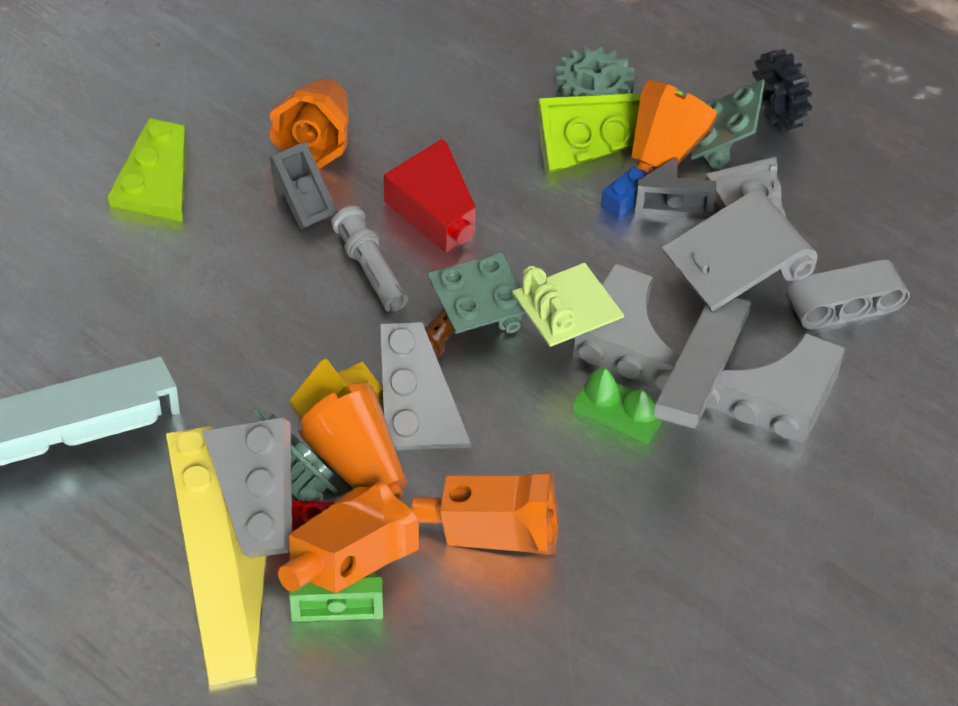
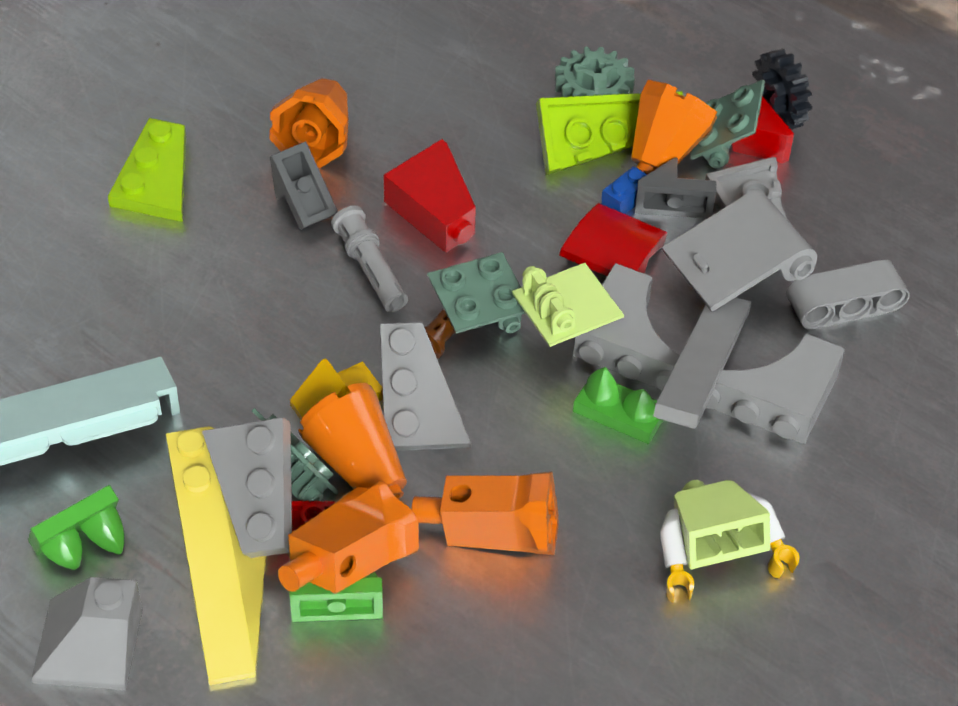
none -> bright green tile [28,485,124,570]
none -> light grey slope [31,577,142,690]
none -> red slope [559,203,668,276]
none -> yellowish green torso [660,480,800,603]
none -> red slope [731,96,794,163]

